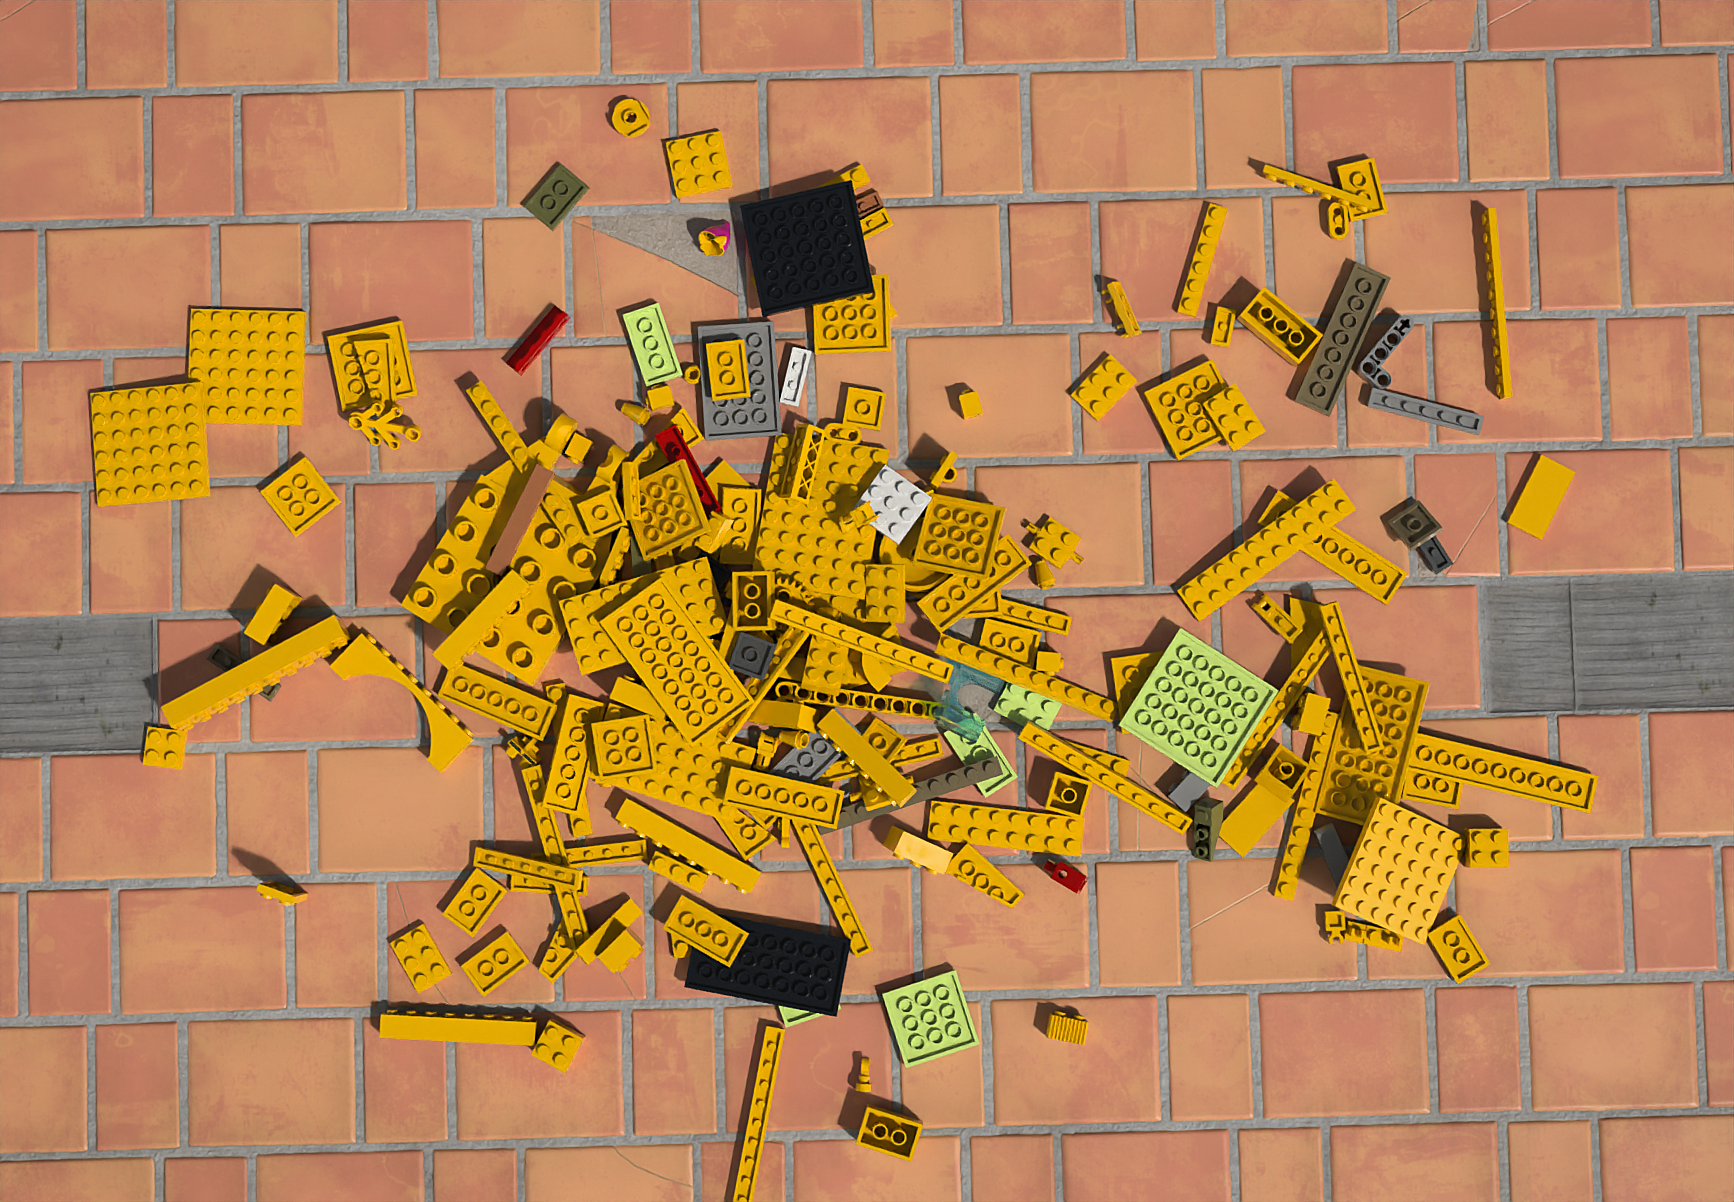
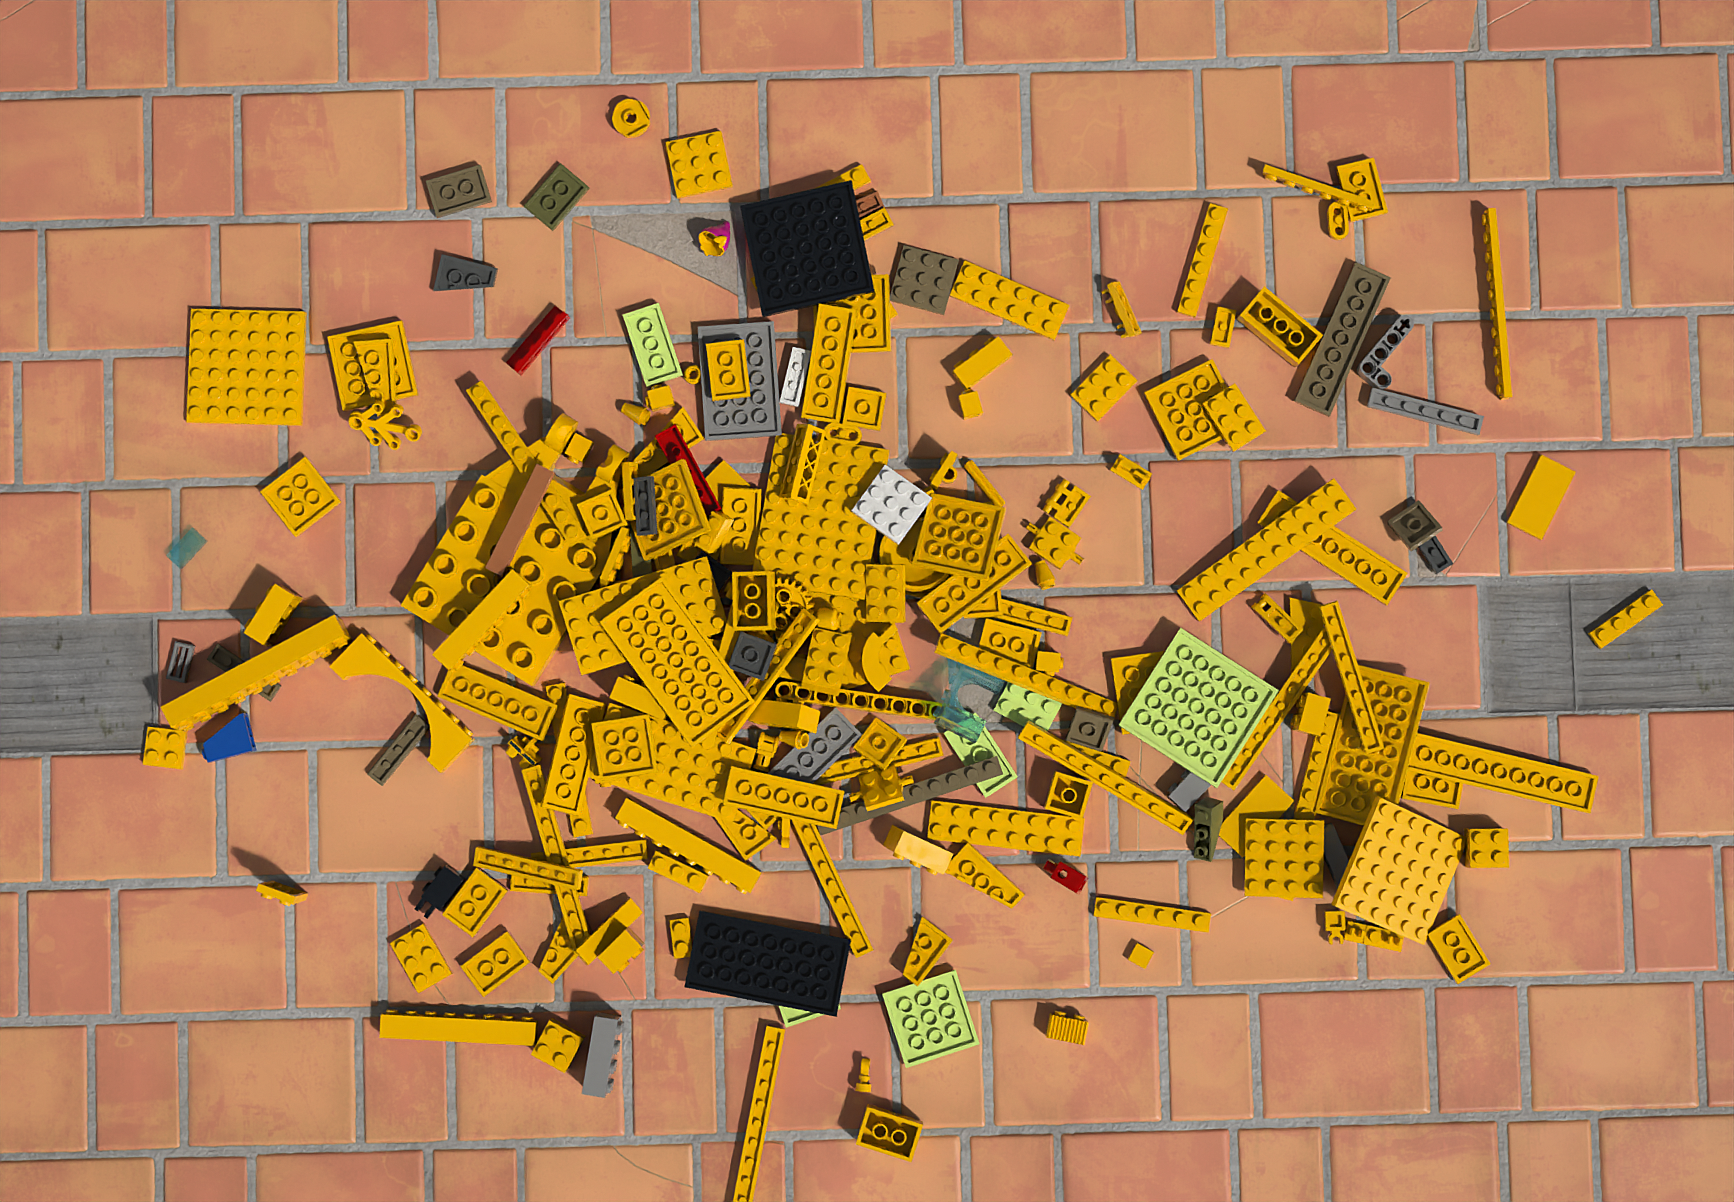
yellow plate [90,382,211,507] -> none
yellow plate [662,895,749,967] -> none
yellow plate [768,599,954,684] -> none
yellow brick [817,709,917,808] -> none
yellow connector [839,500,879,532] -> none
yellow brick [1254,744,1312,803] -> none
none -> clear light blue plate [166,528,208,569]
none -> light grey tile [166,641,196,683]
none -> blue slope [202,713,257,763]
none -> dark tan tile [367,714,430,786]
none -> black hinge [414,865,466,919]
none -> dark tan plate [426,165,492,218]
none -> dark grey wing [433,254,498,291]
none -> light grey brick [582,1012,624,1098]
none -> dark grey plate [633,476,657,536]
none -> yellow plate [801,304,858,424]
none -> dark tan plate [890,245,959,315]
none -> yellow wing [903,917,953,987]
none -> yellow plate [950,261,1069,341]
none -> yellow brick [952,336,1013,390]
none -> yellow axle [964,460,1005,507]
none -> yellow plate [1042,479,1091,528]
none -> dark tan plate [1065,706,1114,752]
none -> yellow plate [1093,897,1211,933]
none -> yellow hinge [1110,454,1152,490]
none -> yellow tile [1127,942,1154,969]
none -> yellow plate [1244,818,1324,898]
none -> yellow plate [1588,589,1663,649]

